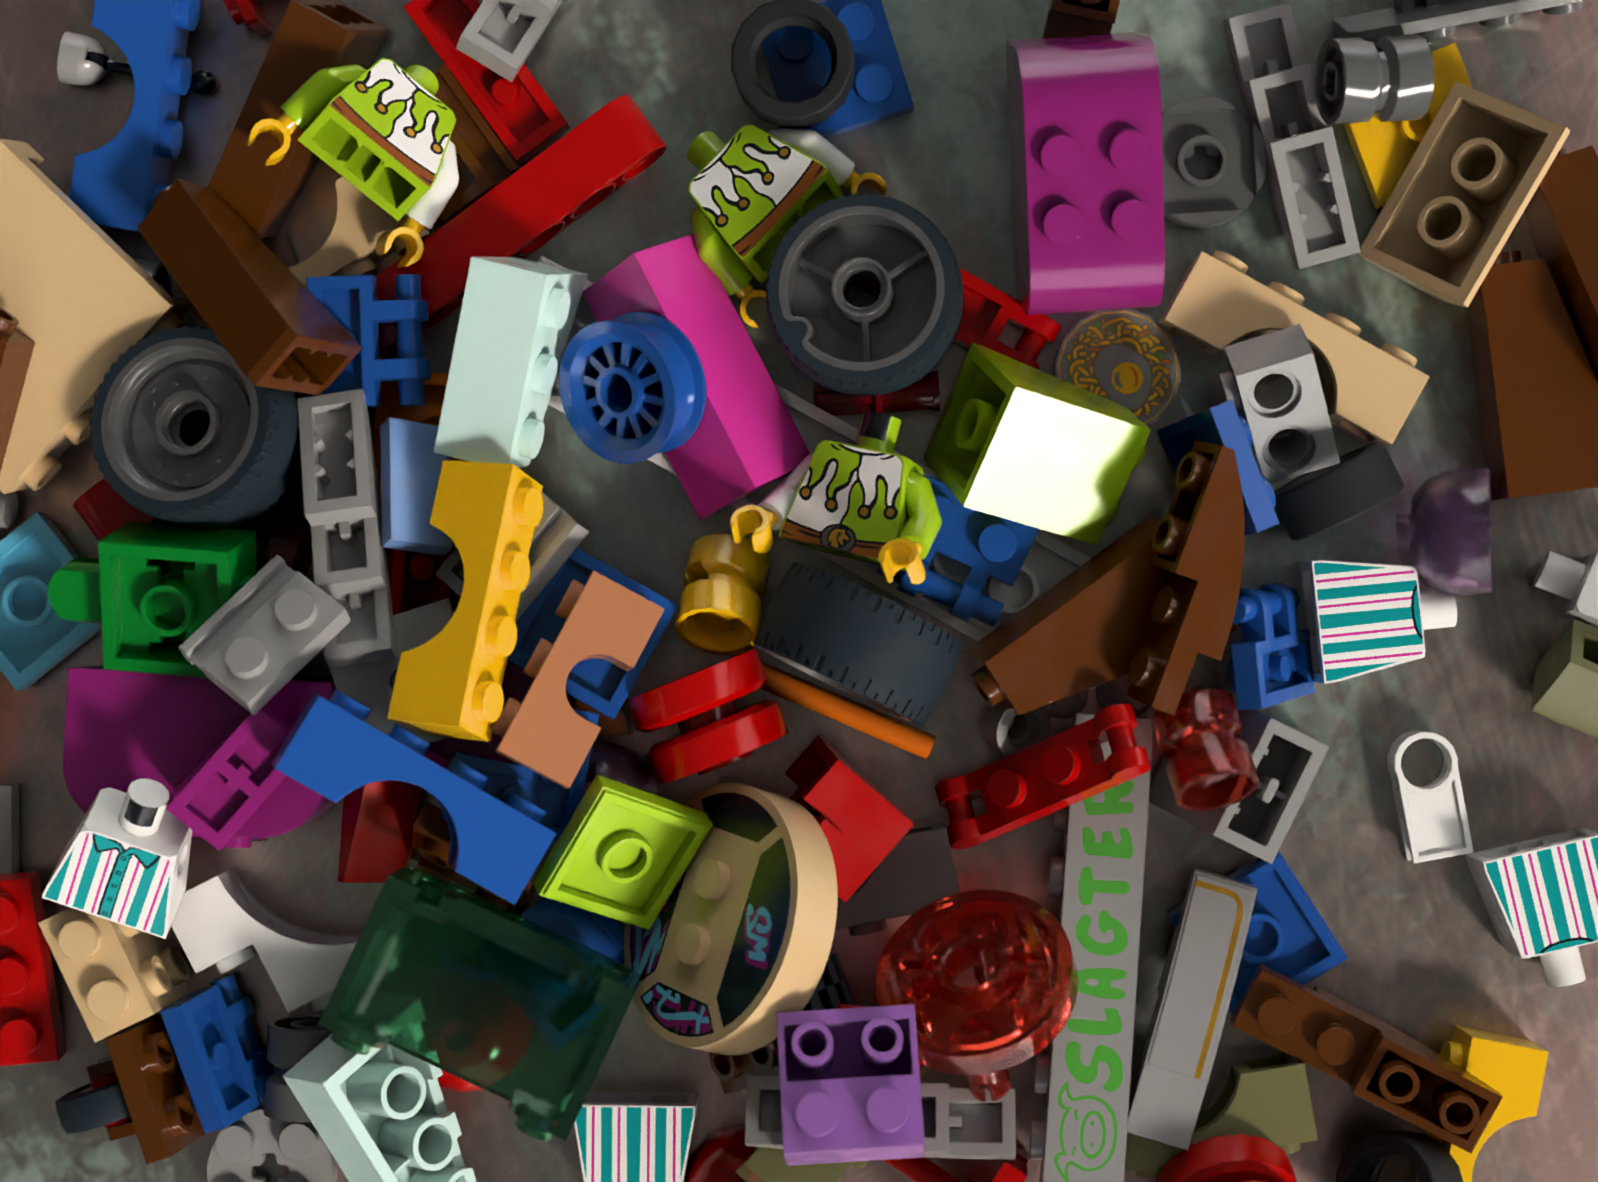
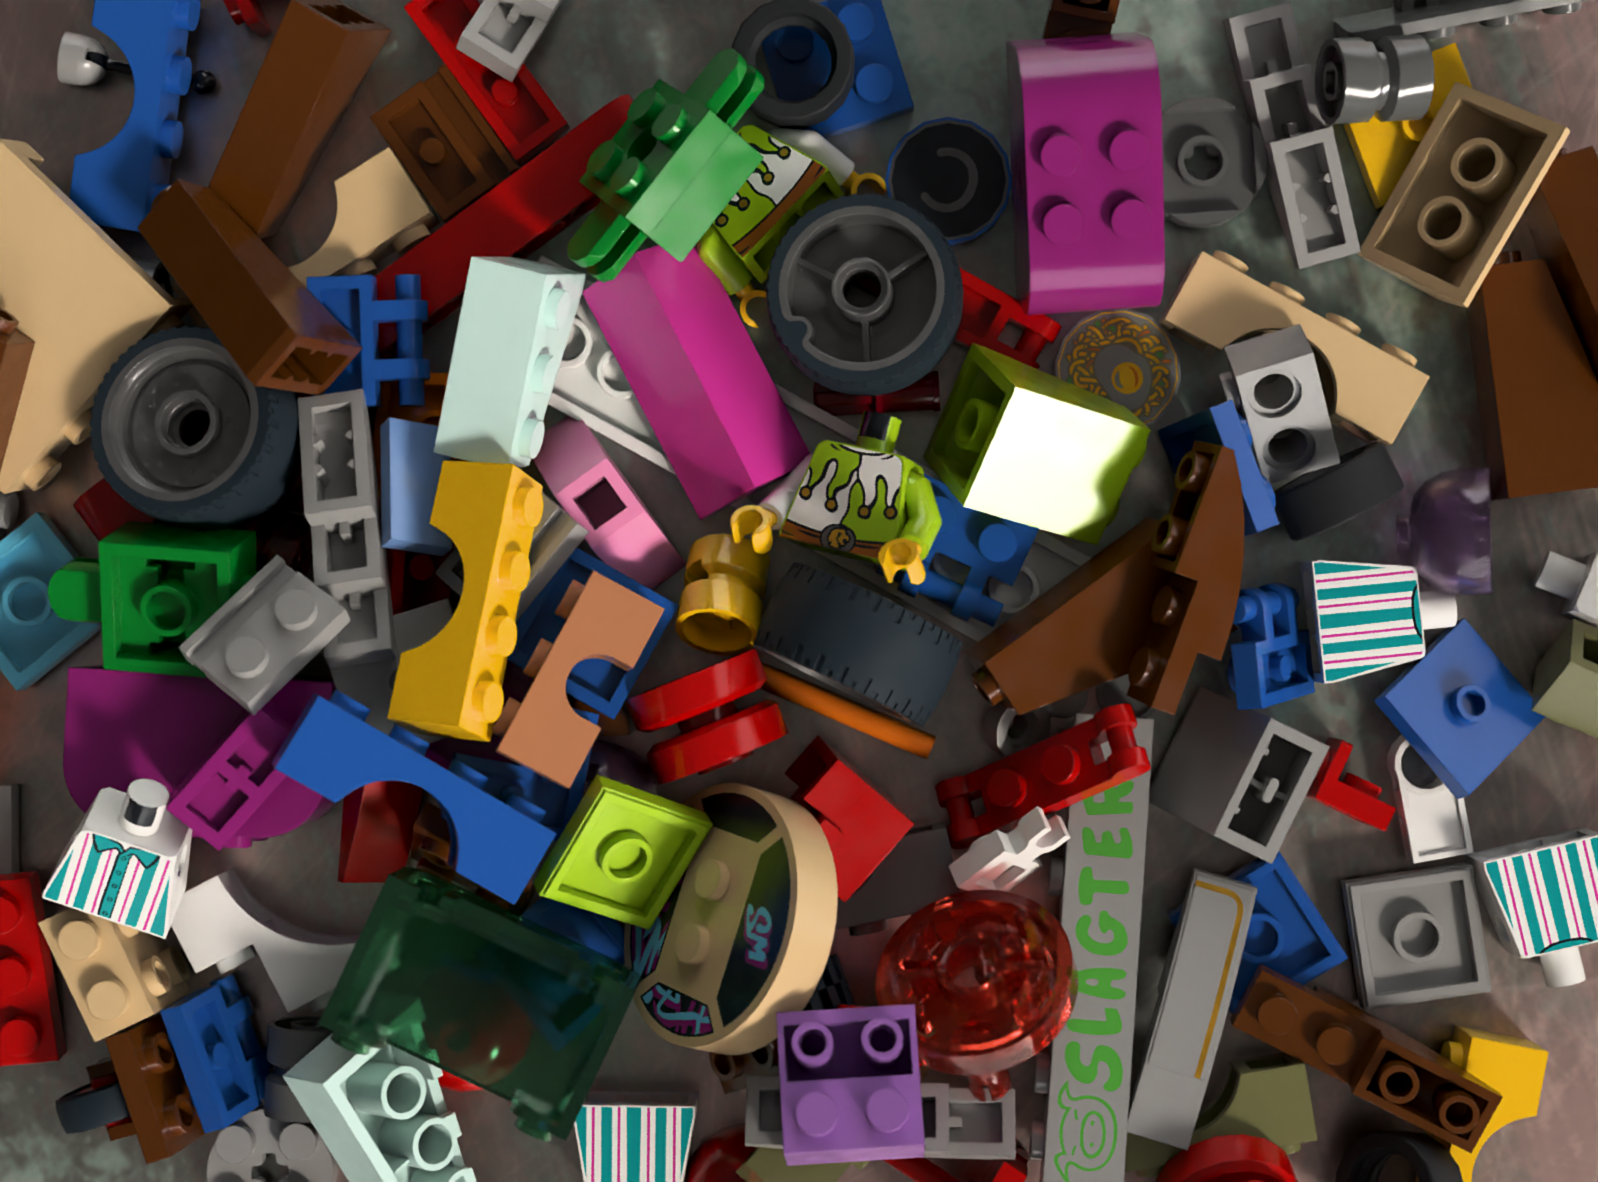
torso [247,58,459,268] -> none
blue wheel [559,311,706,464] -> none
clear red wheel [1152,689,1260,812] -> none
none -> bright pink slope [532,416,687,590]
none -> green brick [567,48,765,282]
none -> black tile [885,117,1012,246]
none -> white plate [949,806,1071,902]
none -> red bracket [1306,737,1396,832]
none -> light grey plate [1341,862,1492,1010]
none -> blue plate [1374,618,1545,799]

